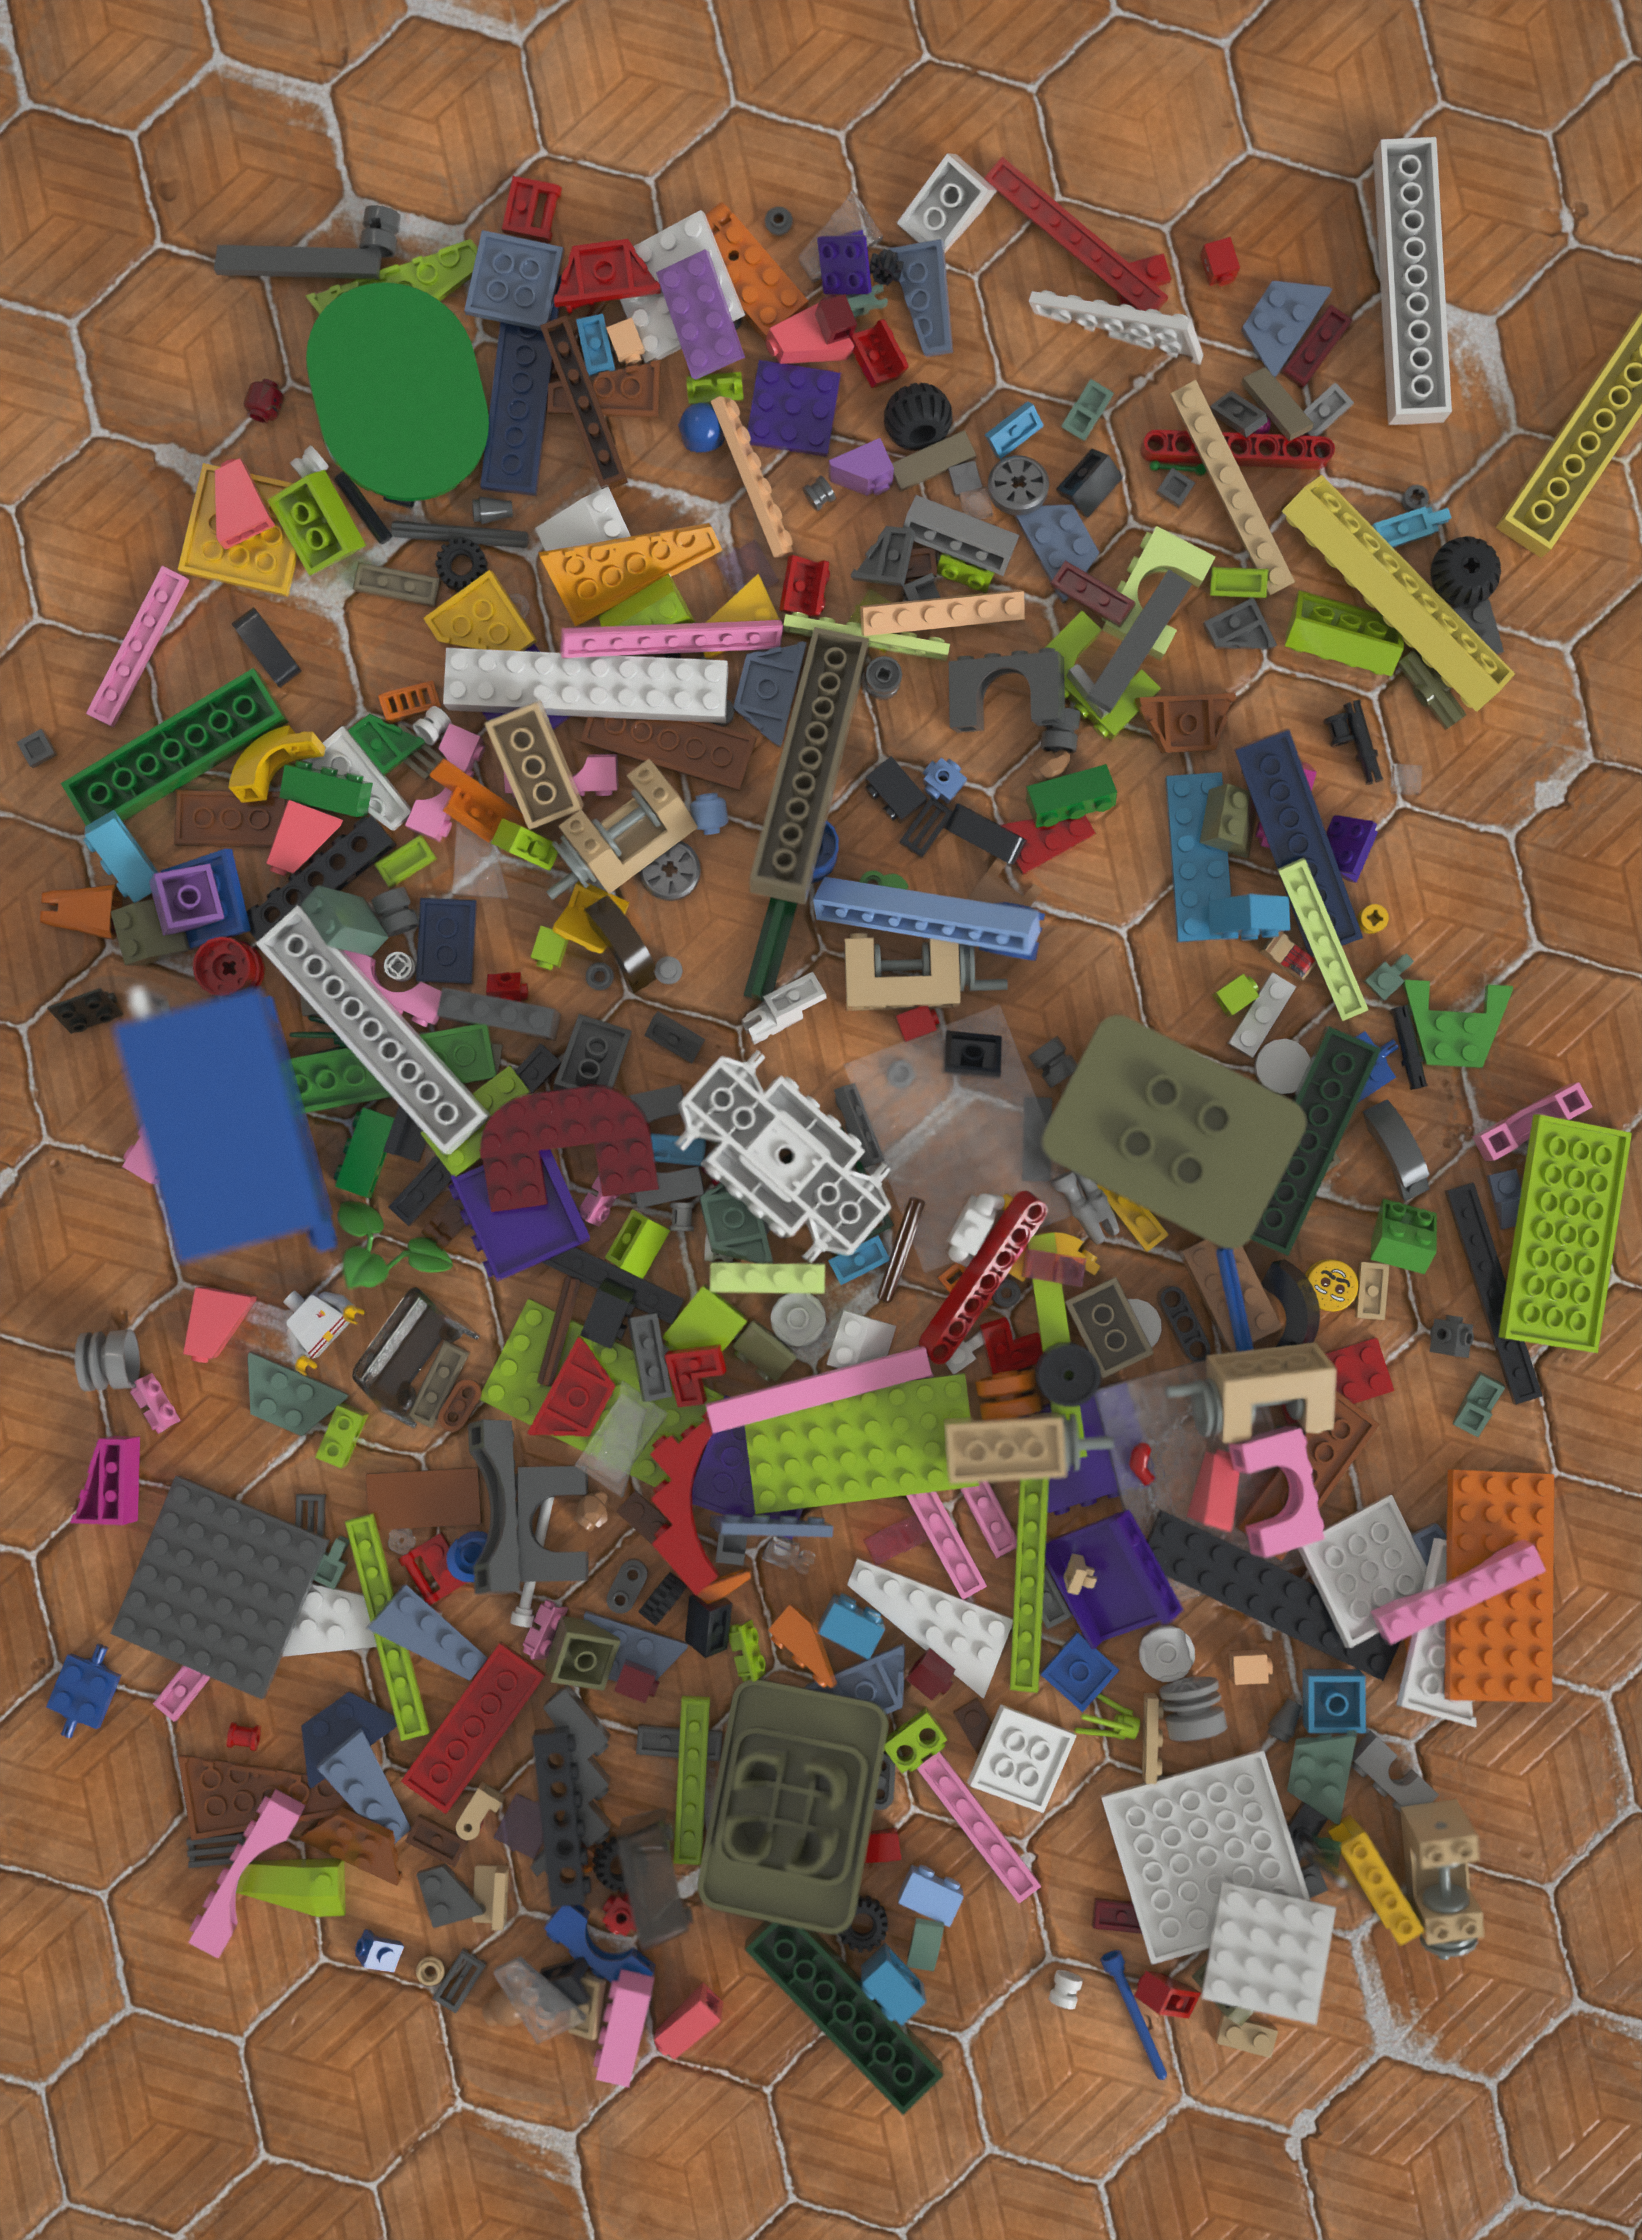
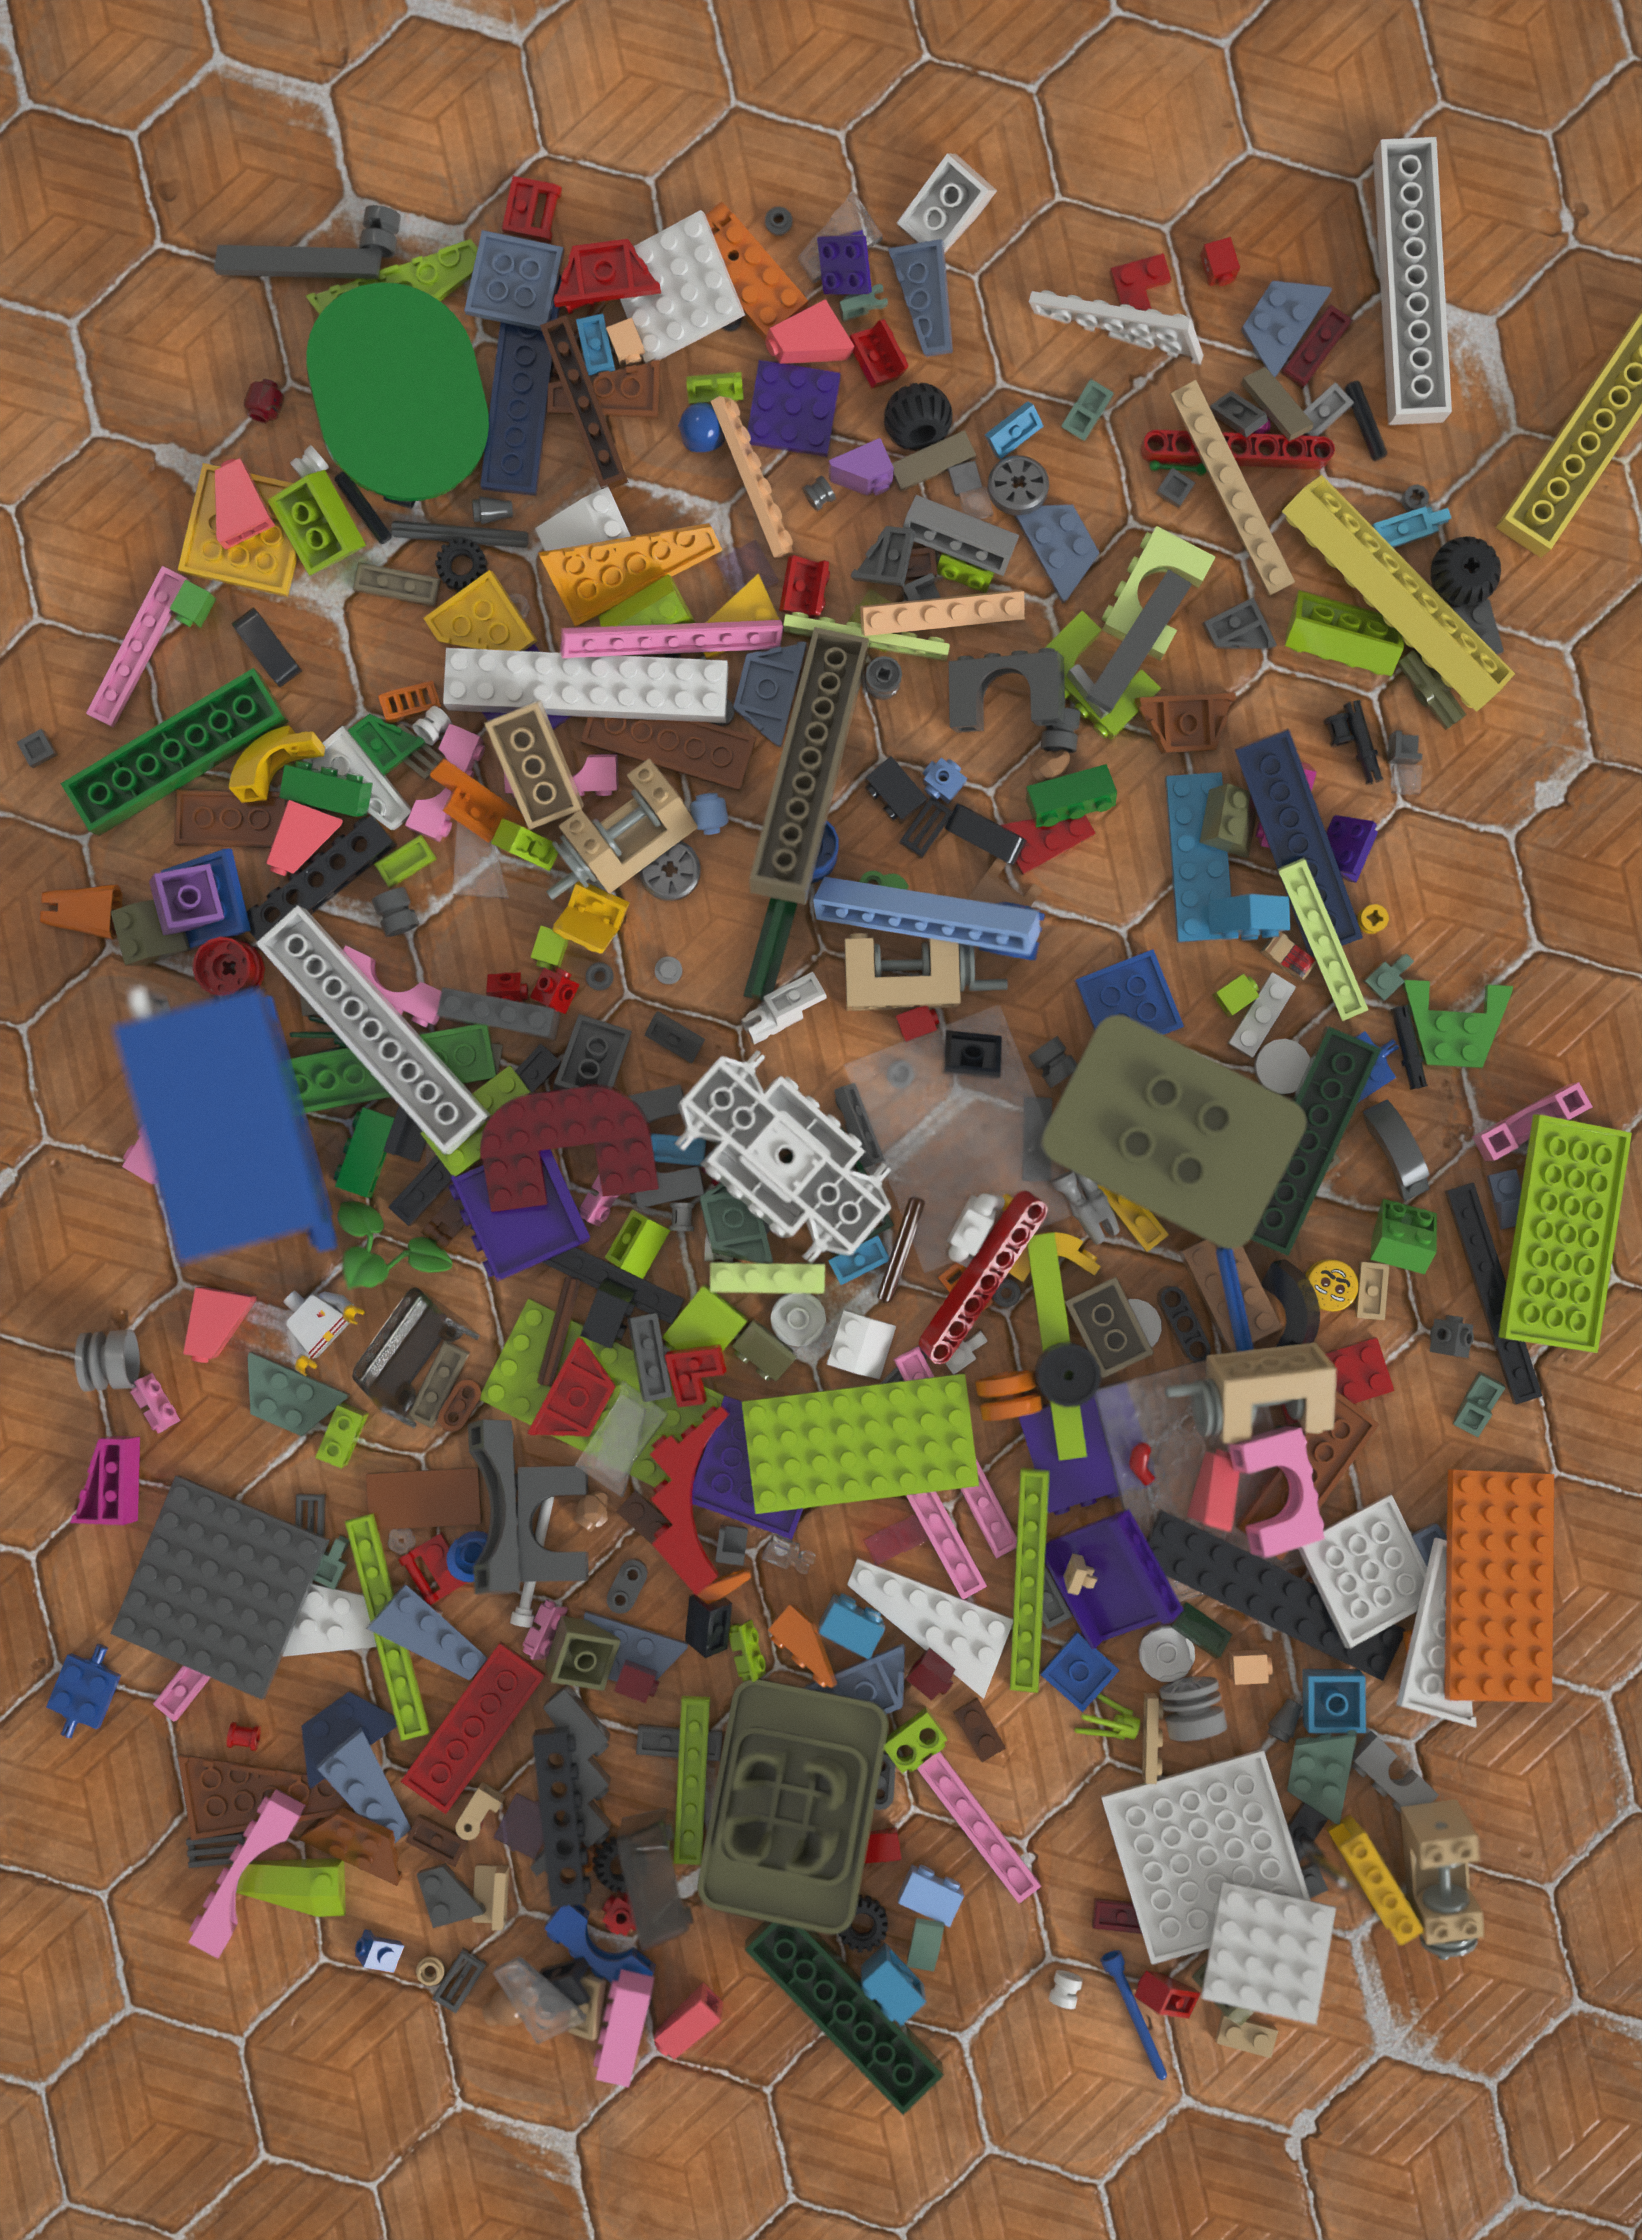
pearl dark grey hinge [47,988,123,1034] -> none
medium azure brick [83,810,159,903] -> none
sand green brick [301,885,389,956] -> none
white wheel [384,952,416,982] -> none
dark blue tile [416,898,477,984] -> none
dark brown arch [584,895,656,994] -> none
black tyre [638,1572,687,1626] -> none
medium lavender plate [656,249,745,380] -> none
bright pink tile [706,1346,932,1433] -> none
sand blue wing [710,1514,833,1537] -> none
dark red brick [815,294,857,344] -> none
black gear [869,249,904,286] -> none
tan piece [944,1412,1114,1483] -> none
white plate [967,1704,1077,1813] -> none
red plate [979,1316,1043,1375] -> none
red plate [984,157,1168,311] -> none
clear pink slope [1021,1249,1086,1287] -> none
dark red tile [1050,561,1136,628] -> none
black panel [1056,448,1123,517] -> none
lime tile [1210,567,1269,598] -> none
clear green plate [1313,1836,1342,1868] -> none
bright pink arch [1370,1539,1546,1644] -> none
none -> bright green brick [170,579,217,628]
none -> red brick [530,967,580,1014]
none -> blue plate [1075,949,1184,1035]
none -> clear green tile [1171,1602,1233,1659]
none -> black axle [1345,380,1388,461]
none -> dark grey panel [1387,730,1423,765]

